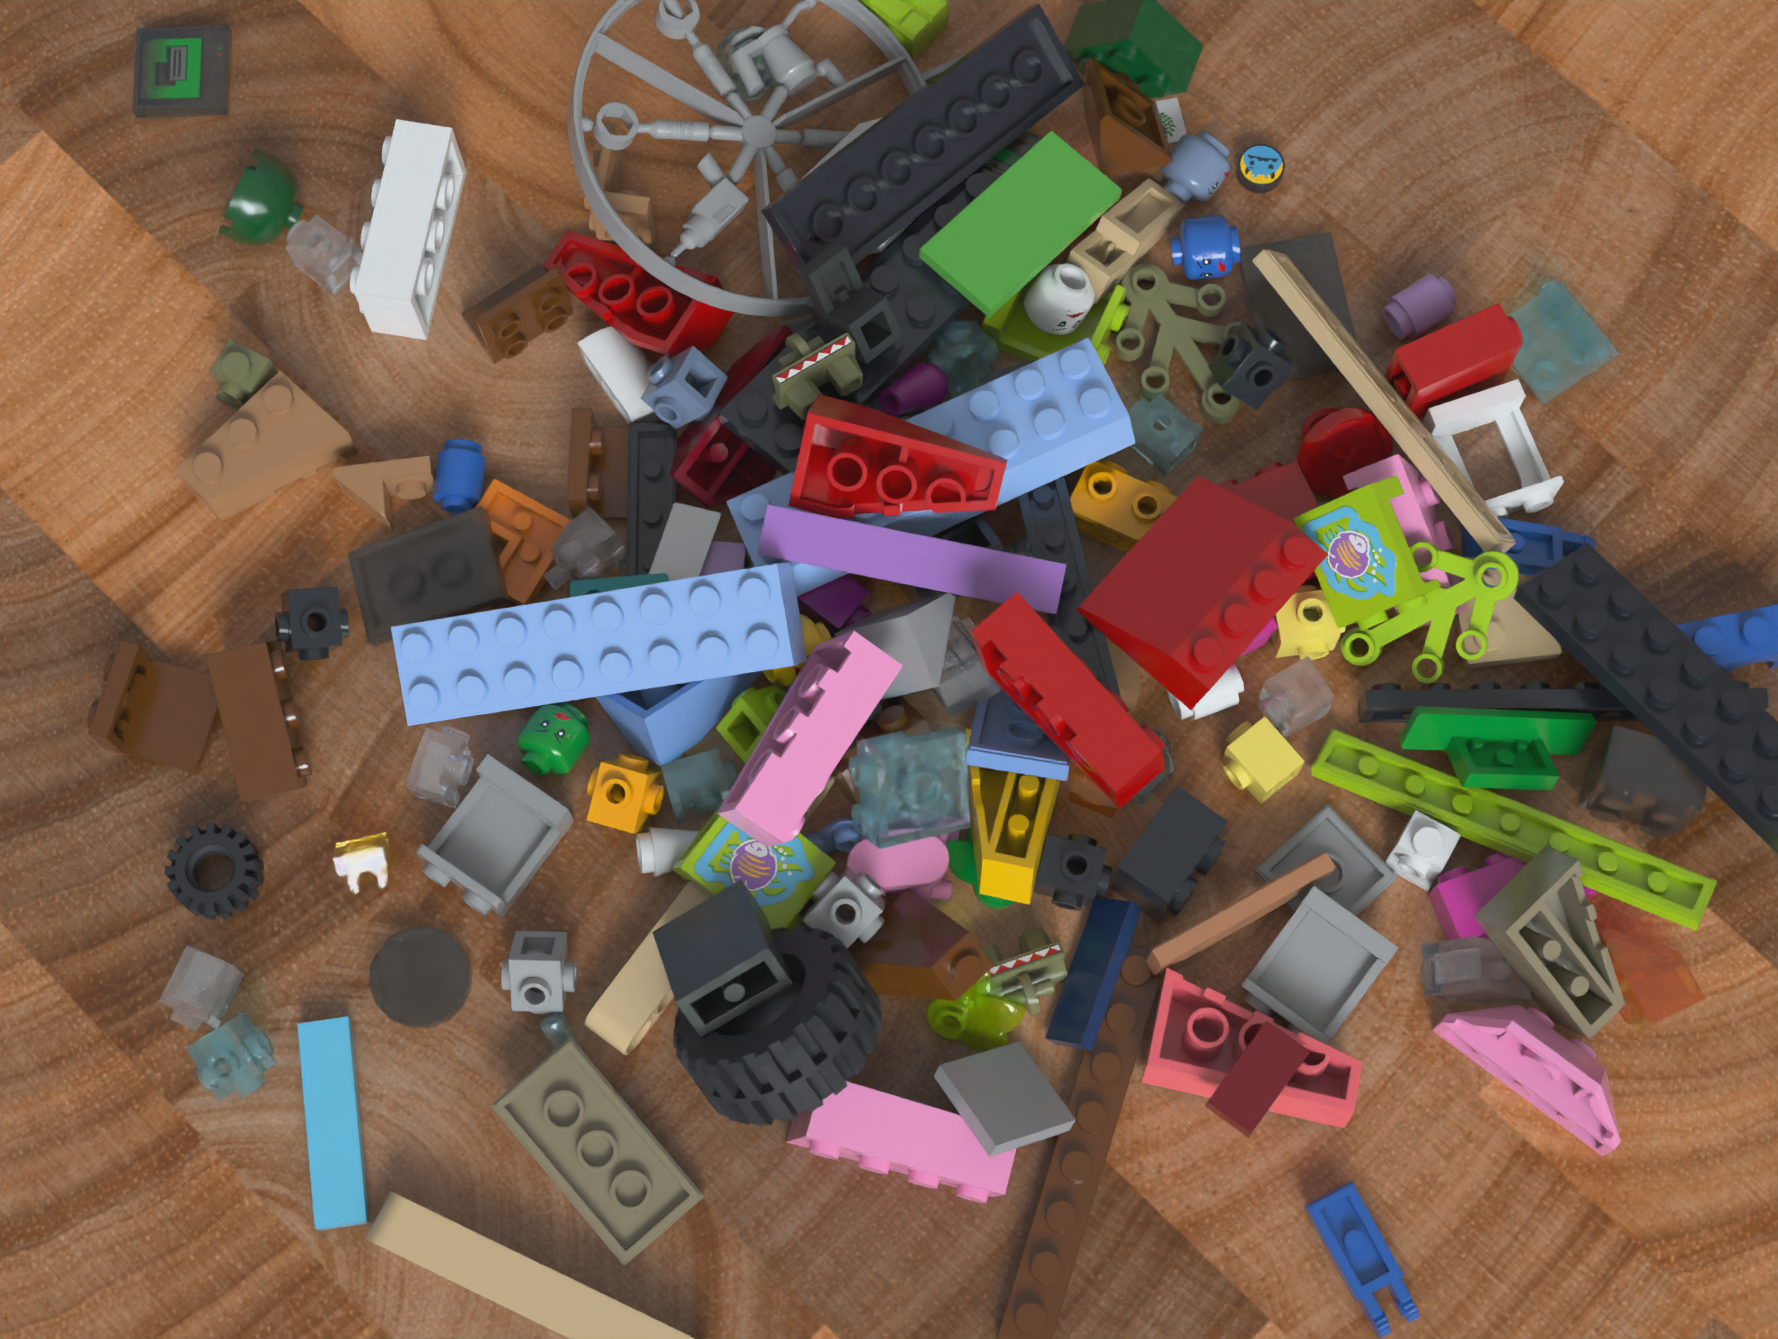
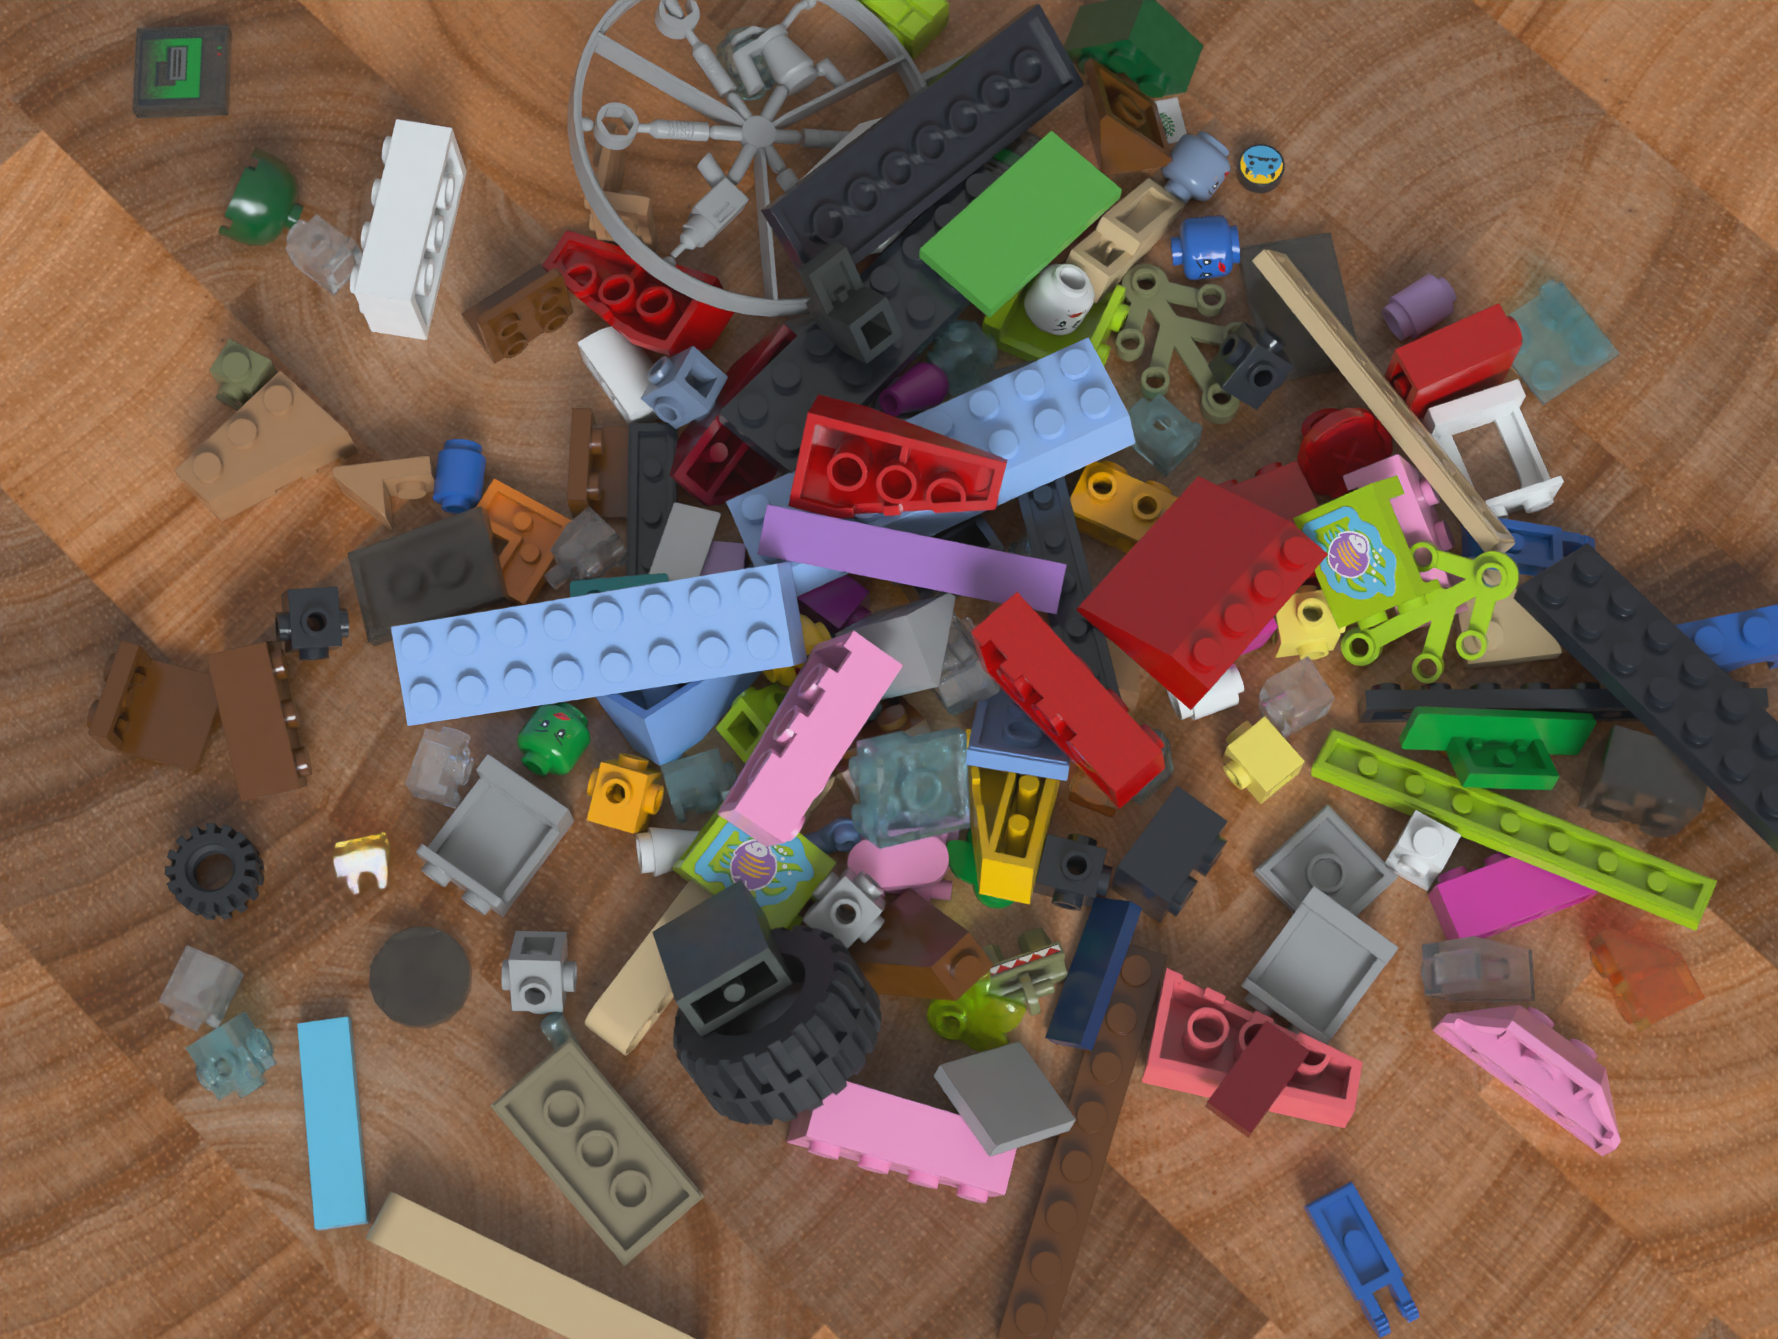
olive hips [772,332,863,420] -> none
nougat tile [1146,852,1336,977] -> none
dark tan wedge [1473,846,1625,1040] -> none

